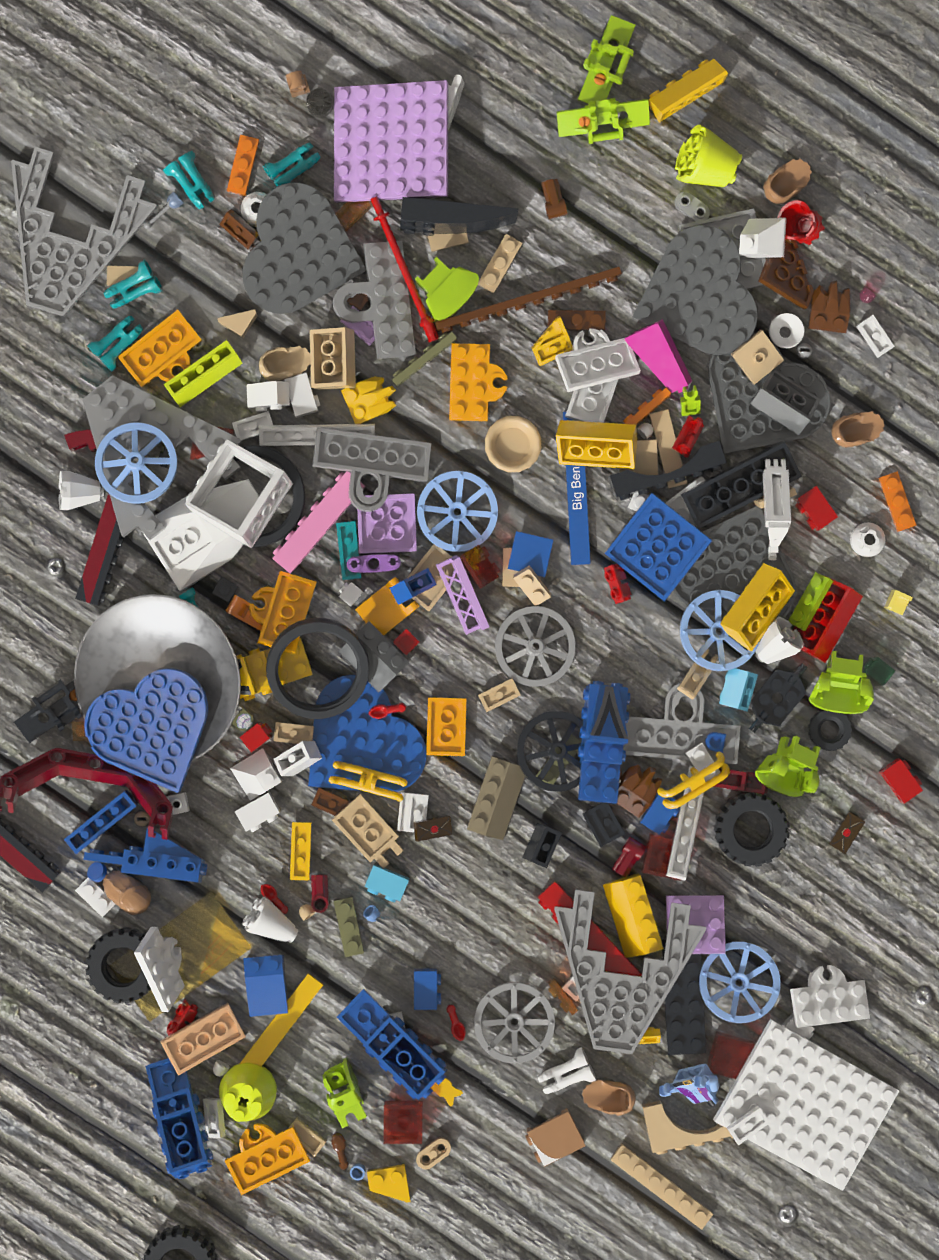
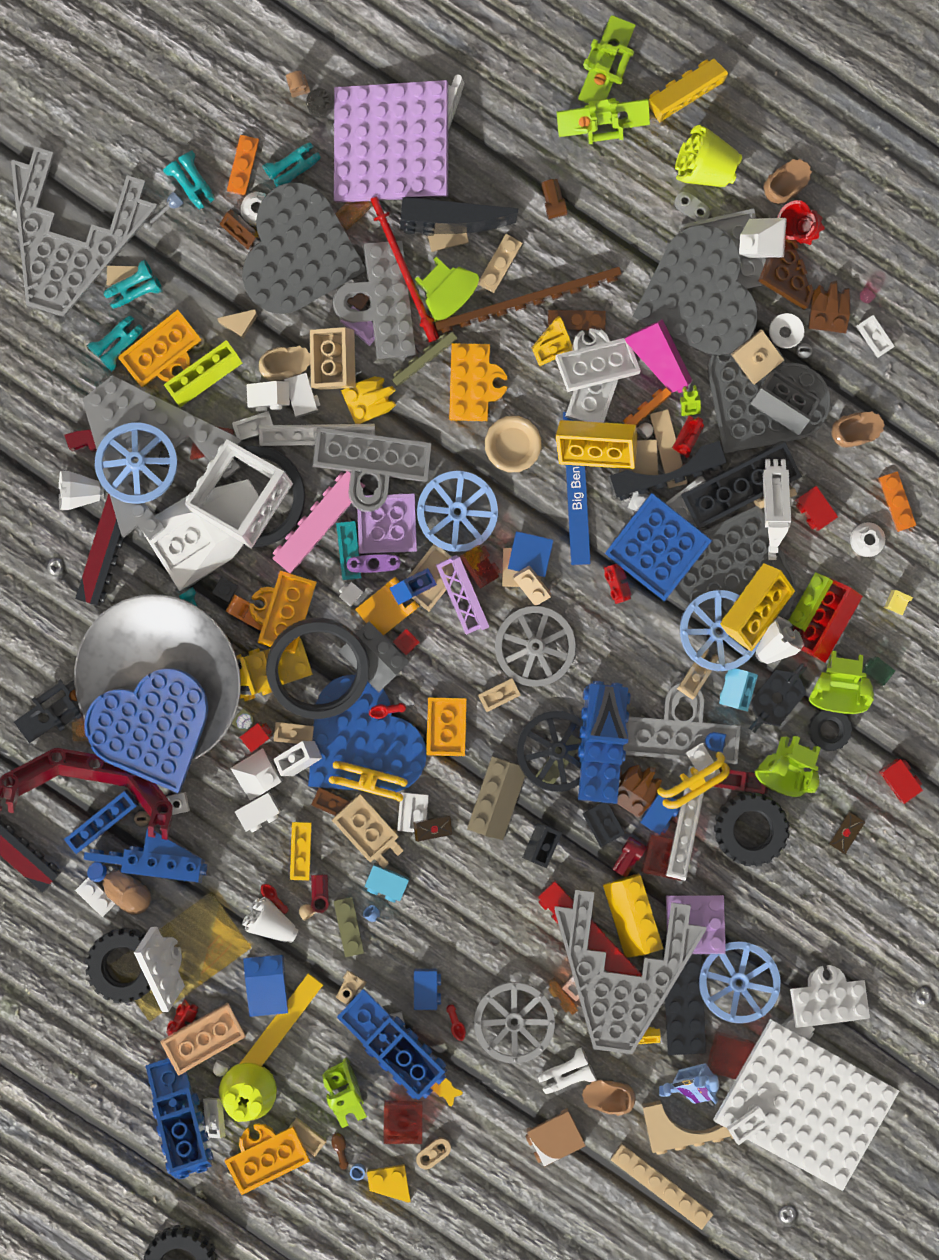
none -> tan plate [336,970,367,1005]

